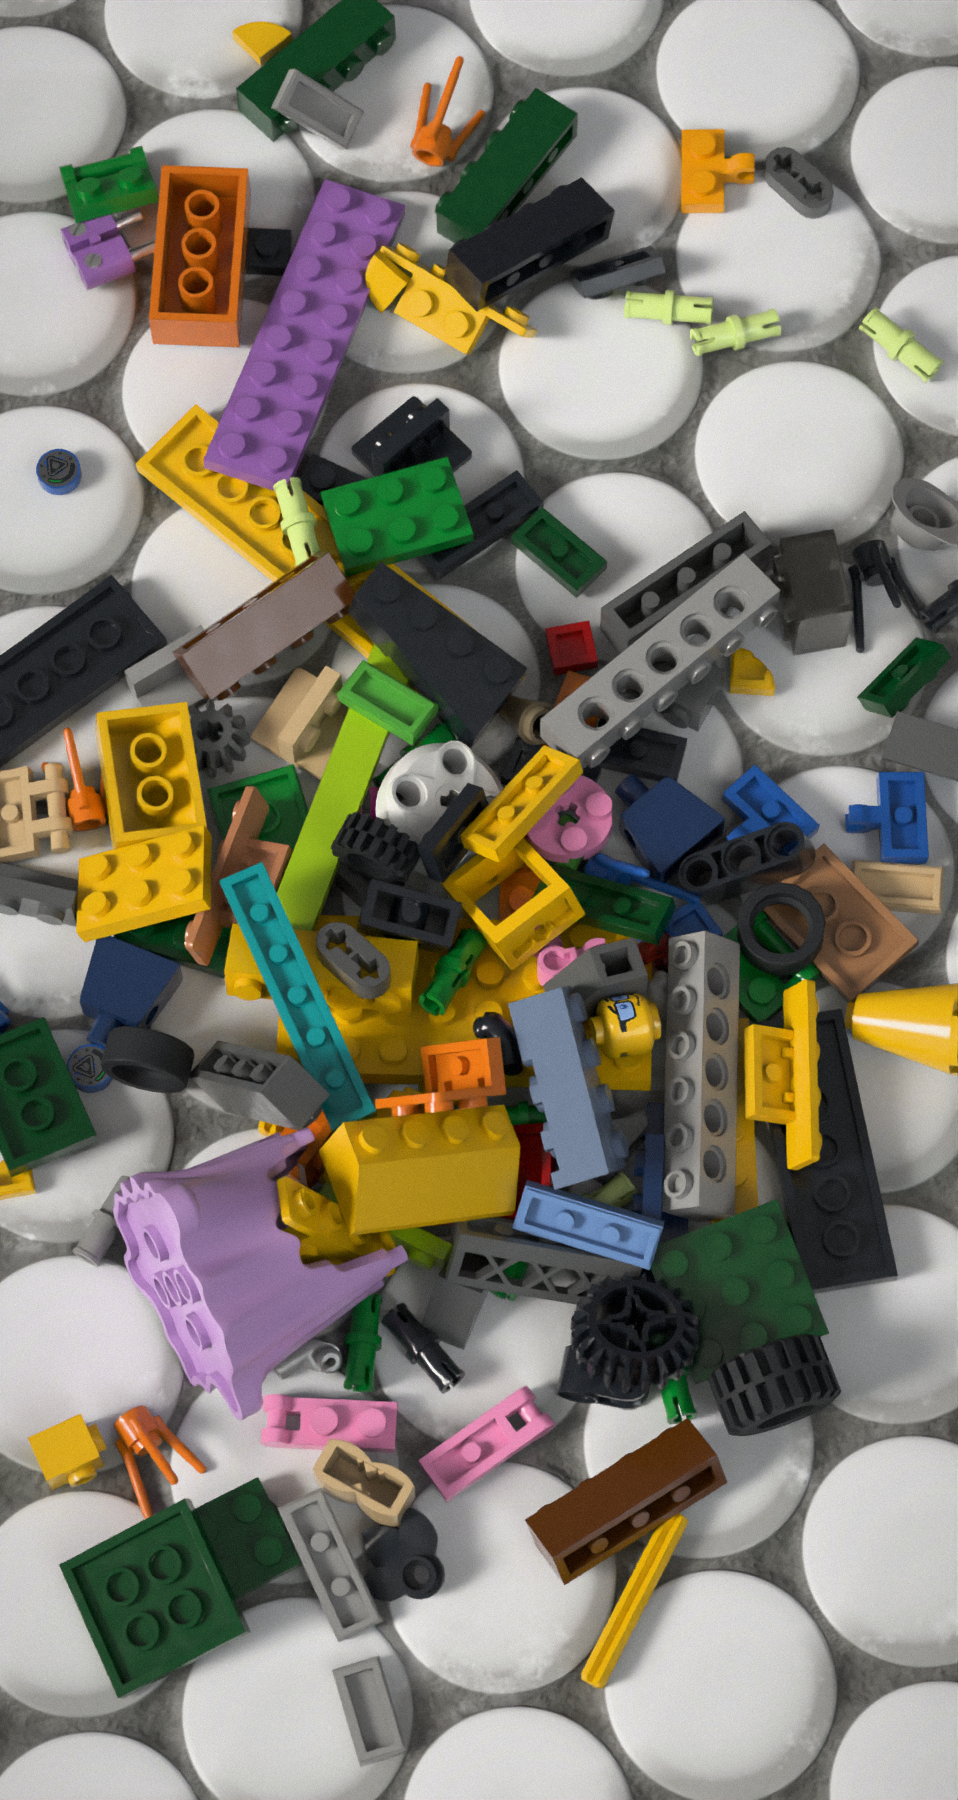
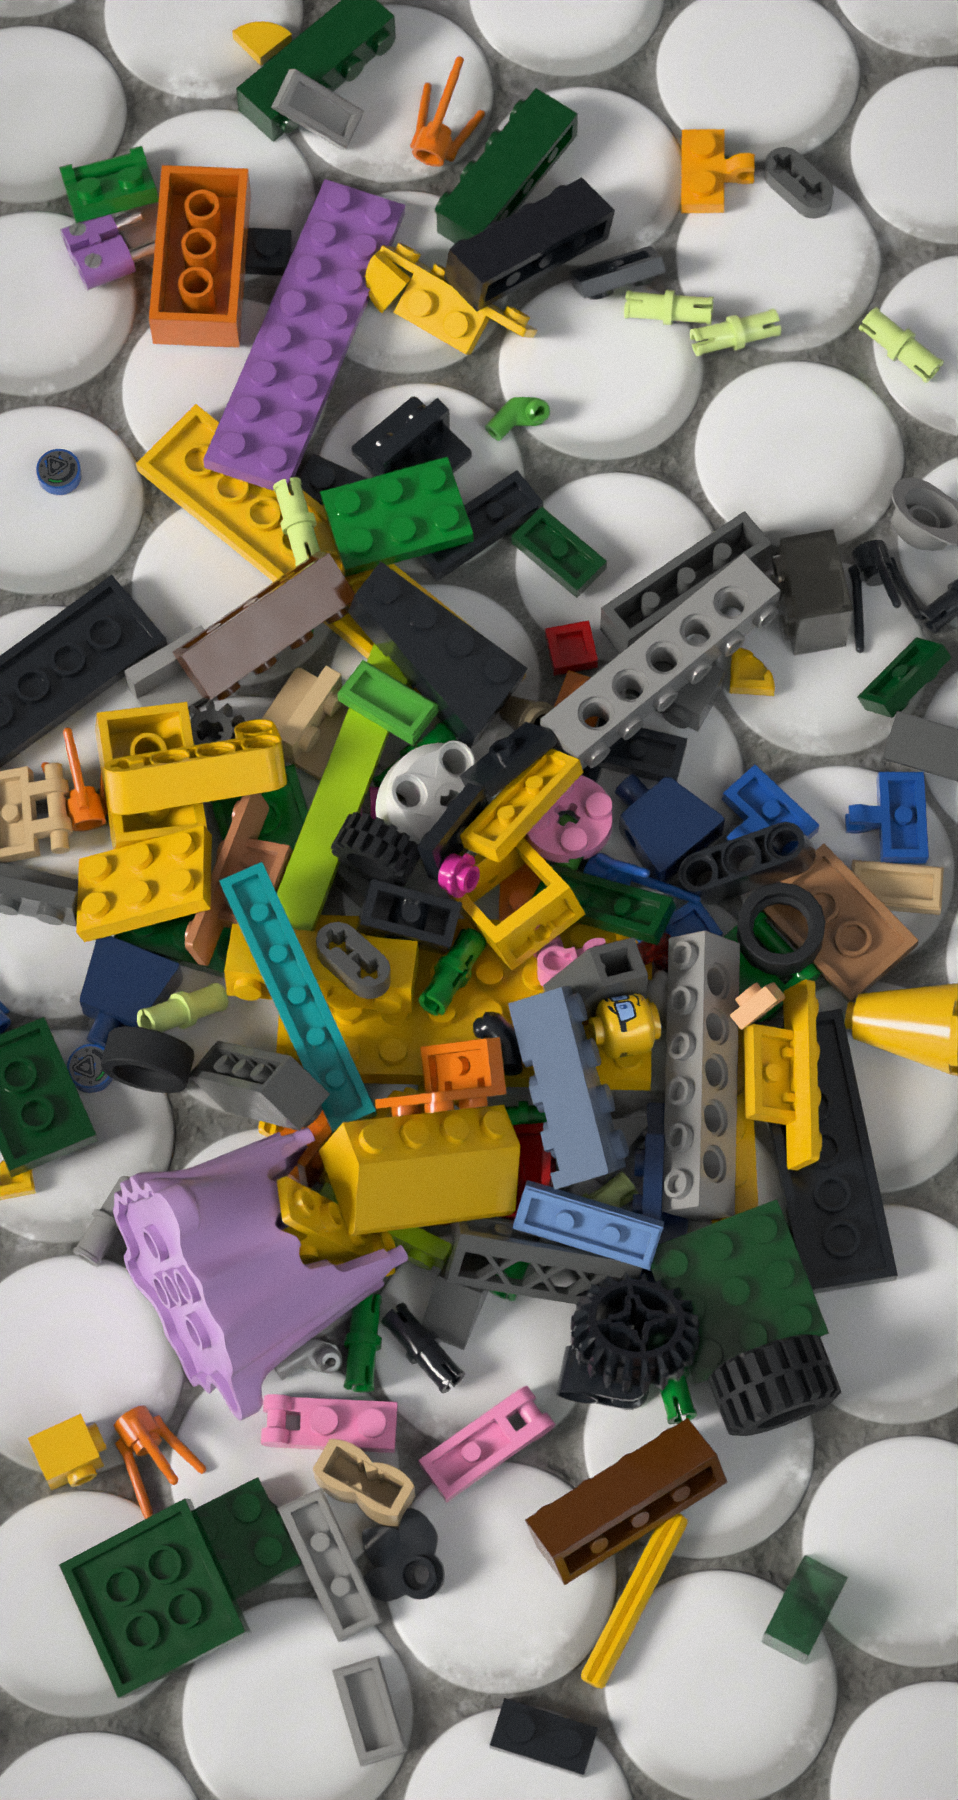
none -> yellow beam [104,719,287,815]
none -> yellowish green pin [137,983,229,1032]
none -> dark pink plate [438,853,480,898]
none -> black plate [460,722,557,797]
none -> bright green arm [485,397,550,441]
none -> black plate [490,1698,598,1778]
none -> light nougat plate [730,982,785,1030]
none -> clear green slope [761,1555,848,1665]

